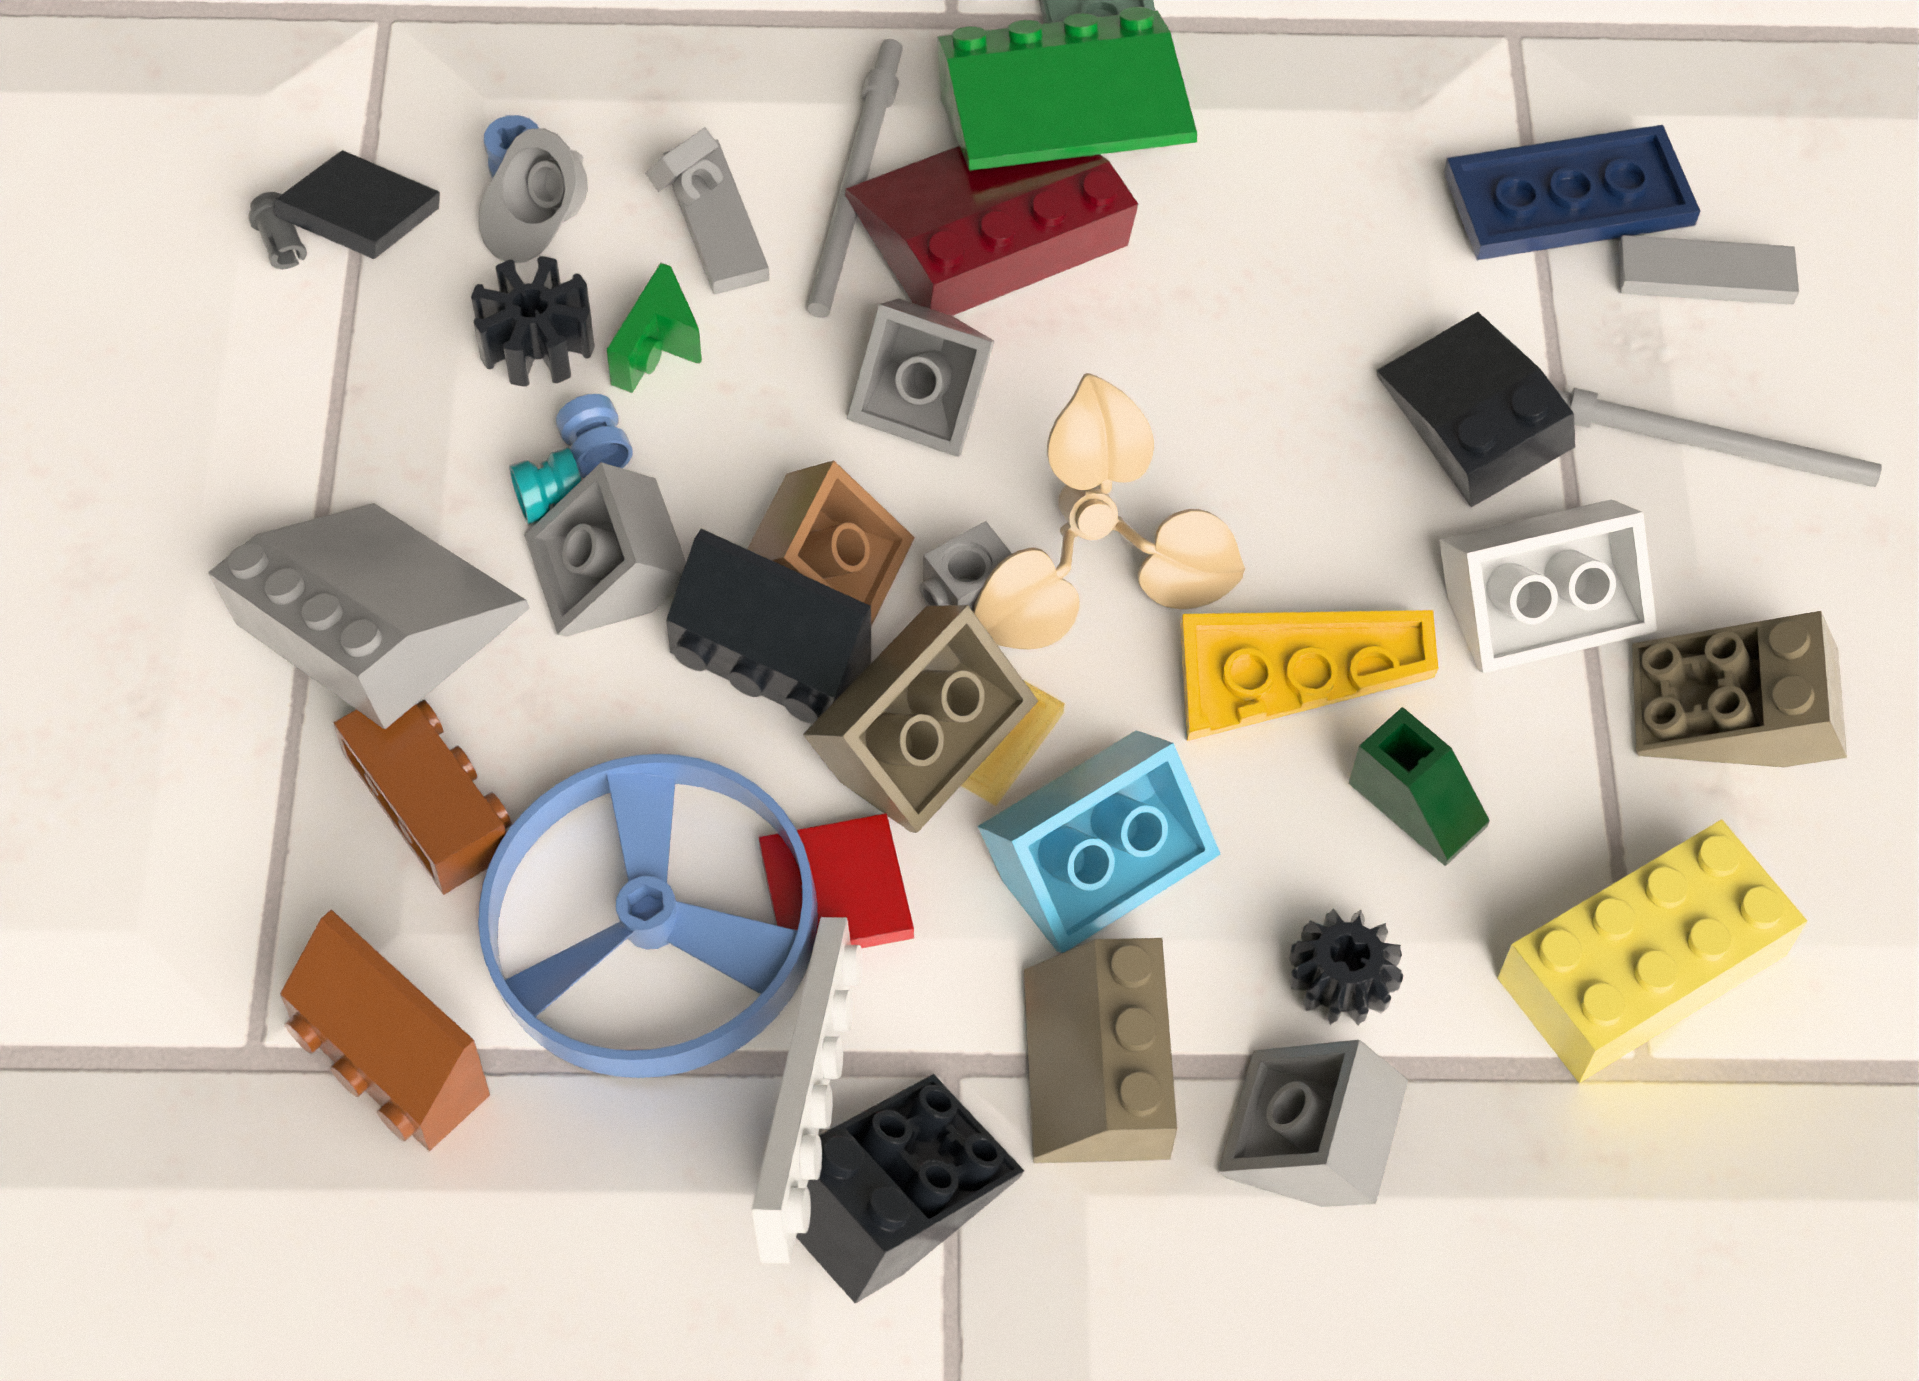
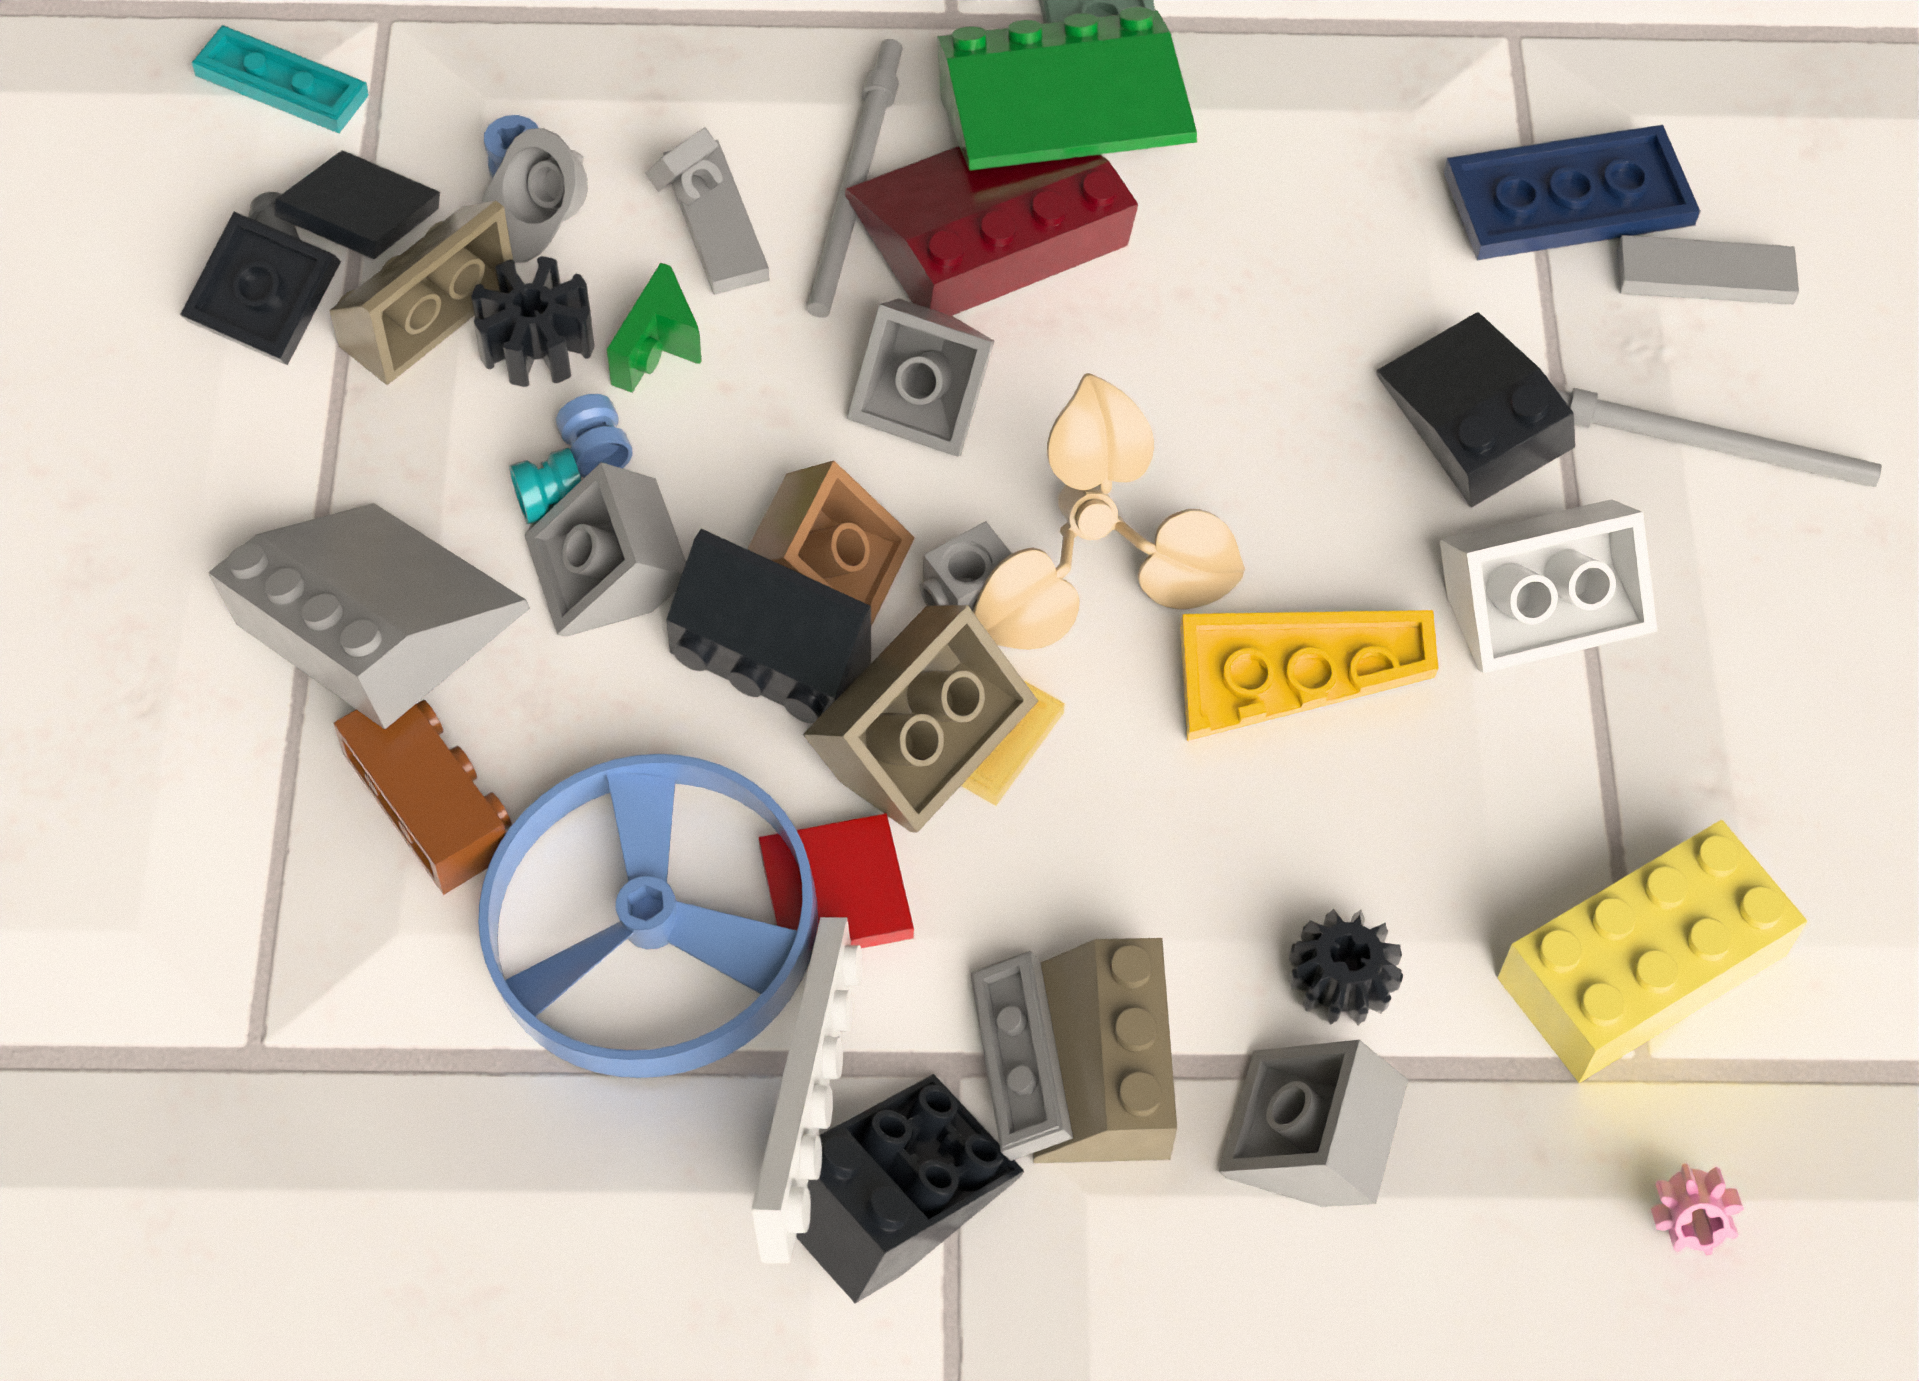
dark orange slope [280,909,490,1152] -> none
medium azure slope [978,730,1221,953] -> none
dark green slope [1348,707,1490,866] -> none
dark tan slope [1632,611,1847,768] -> none
none -> black tile [180,211,341,366]
none -> teal tile [192,25,369,134]
none -> dark tan slope [329,200,513,385]
none -> light grey tile [970,951,1073,1161]
none -> bright pink gear [1651,1163,1744,1255]

